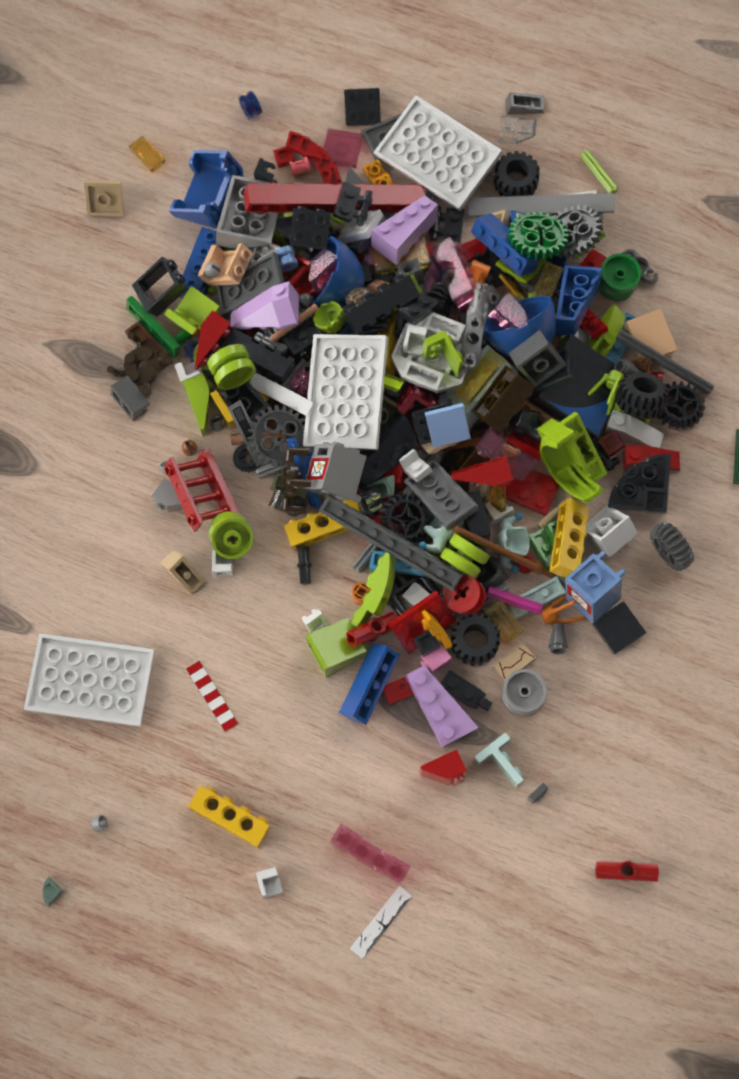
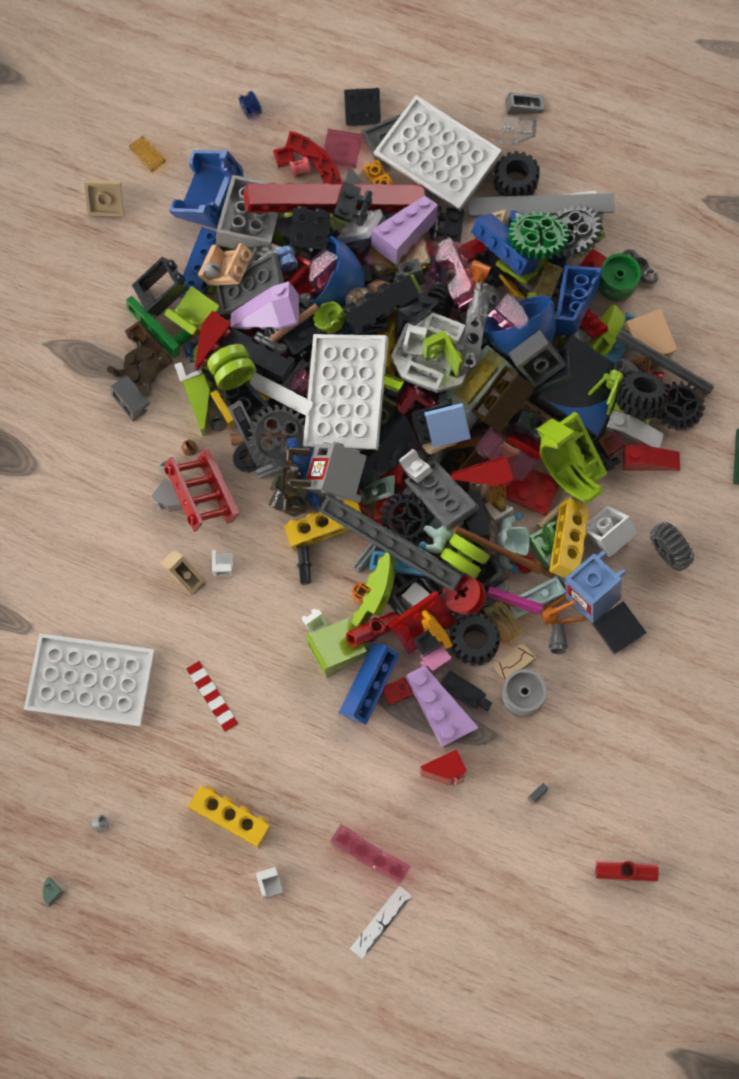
lime wheel [208,511,253,559] -> none
black hinge [254,158,278,184] -> none
black head [357,487,383,517] -> none
light aqua bracket [474,732,523,787] -> none
lime axle [581,150,618,193] -> none
black brick [608,454,671,514] -> none

